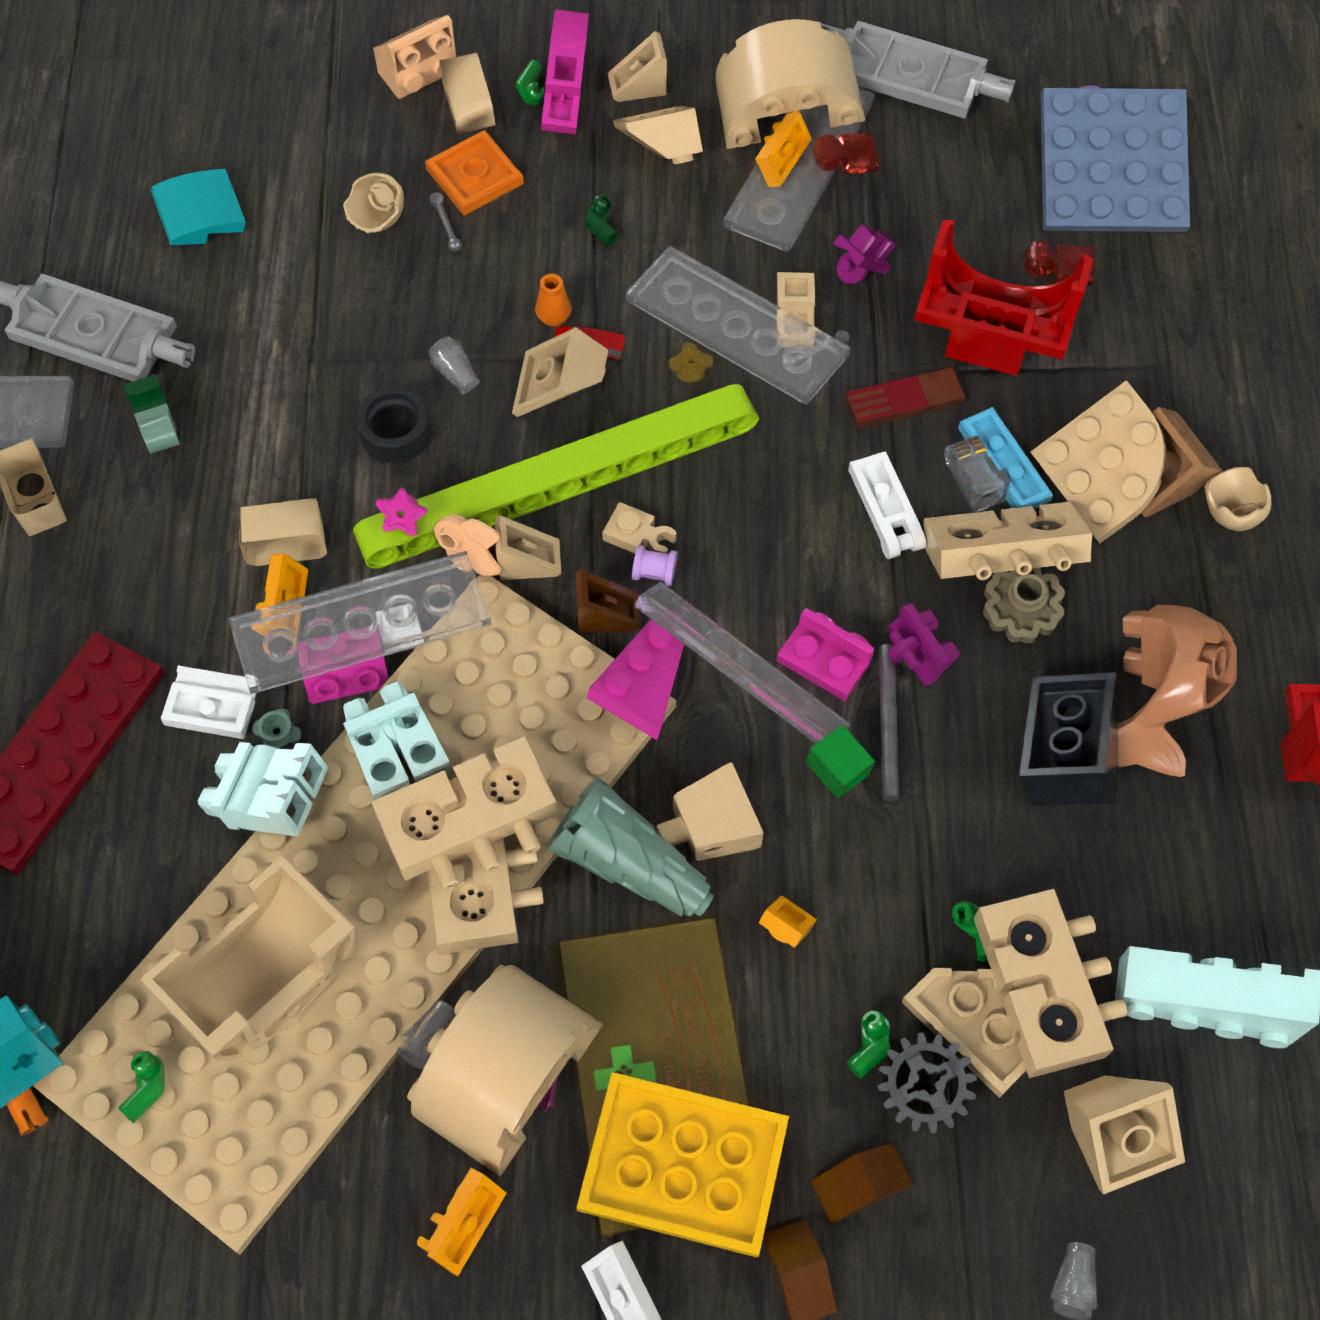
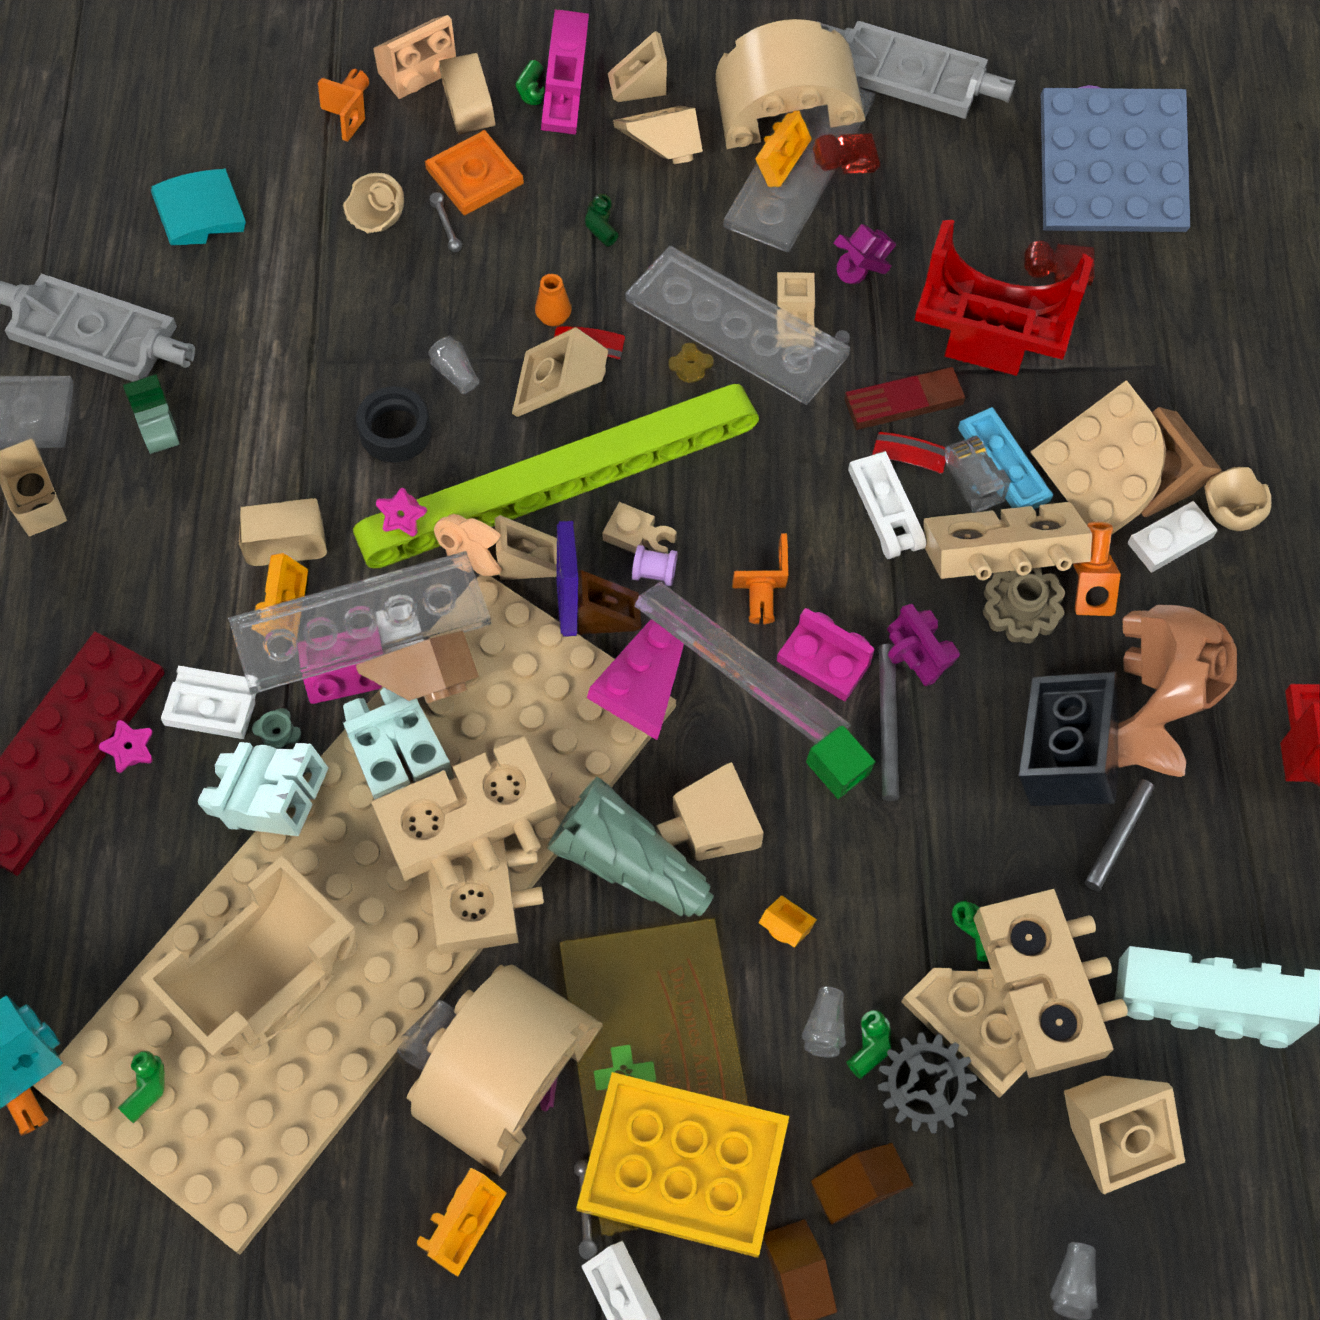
none -> dark pink plate [99,720,153,773]
none -> orange bracket [318,69,369,142]
none -> medium nougat slope [356,630,479,704]
none -> dark purple tile [556,521,578,637]
none -> flat silver hinge [574,1159,597,1260]
none -> orange bracket [732,533,788,624]
none -> clear cone [802,987,846,1058]
none -> red sticker [872,432,948,474]
none -> orange bracket [1073,522,1121,616]
none -> flat silver bar [1085,779,1155,891]
none -> white plate [1128,501,1217,573]

